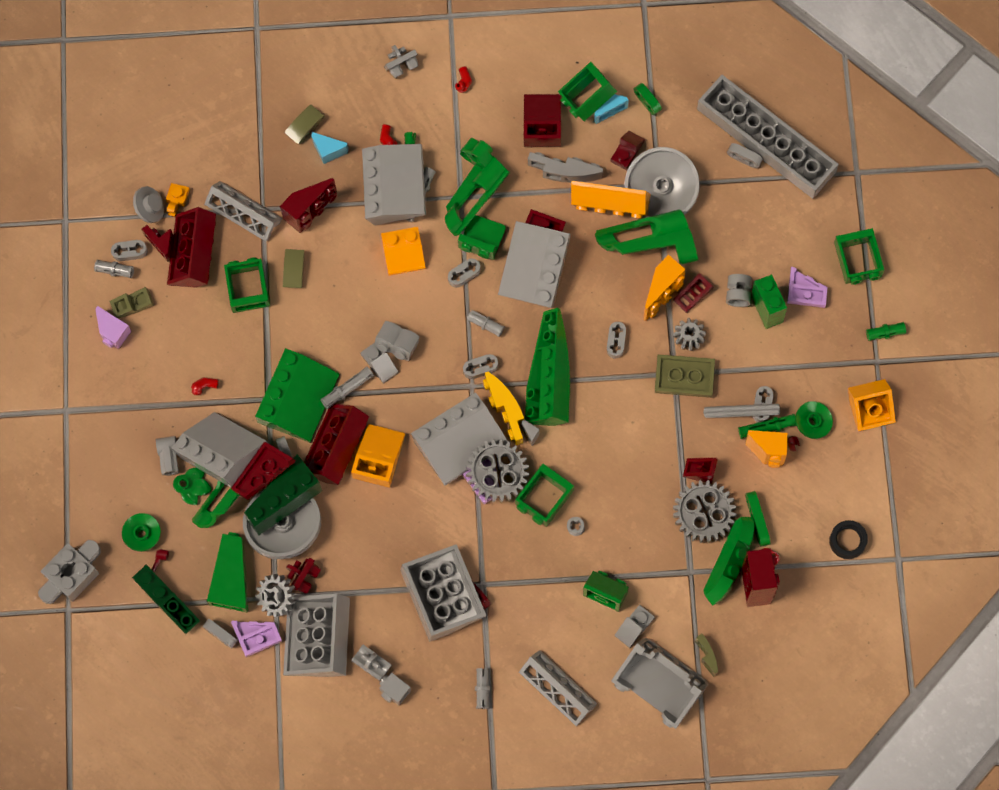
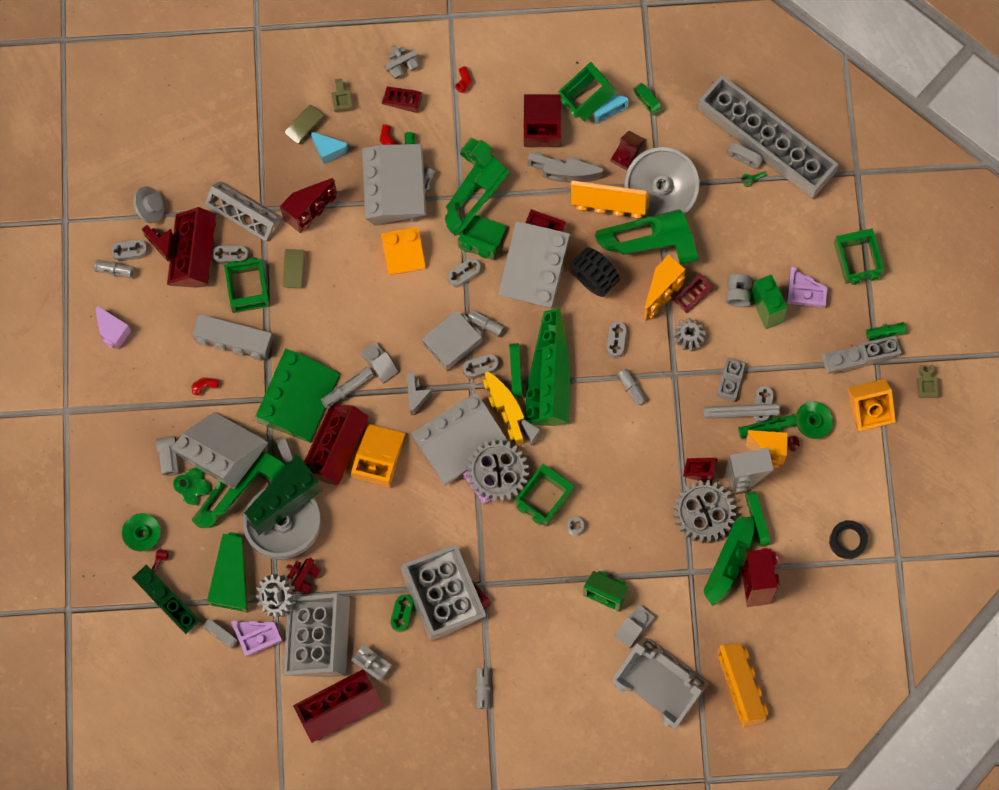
light grey brick [38,540,101,604] -> none
olive slope [109,287,154,318] -> none
light orange plate [166,183,190,217] -> none
dark red wing [231,442,296,500] -> none
light grey brick [374,321,420,361] -> none
light grey brick [379,673,411,706] -> none
light grey fence [519,650,597,726] -> none
olive plate [655,354,715,398] -> none
olive slope [695,634,718,677] -> none
none -> light grey brick [192,314,273,360]
none -> light grey beam [212,245,249,265]
none -> dark red slope [293,669,383,743]
none -> olive plate [332,78,353,112]
none -> dark red slope [382,86,422,113]
none -> green beam [390,595,413,632]
none -> light grey slope [406,373,432,415]
none -> light grey brick [422,310,482,372]
none -> green beam [509,343,522,397]
none -> black tyre [570,247,620,297]
none -> light grey axle [617,368,646,405]
none -> light grey slope [717,358,746,402]
none -> light orange slope [717,643,768,728]
none -> light grey wedge [726,448,774,494]
none -> green hand [741,171,767,187]
none -> light grey slope [821,336,901,374]
none -> olive plate [917,364,939,398]

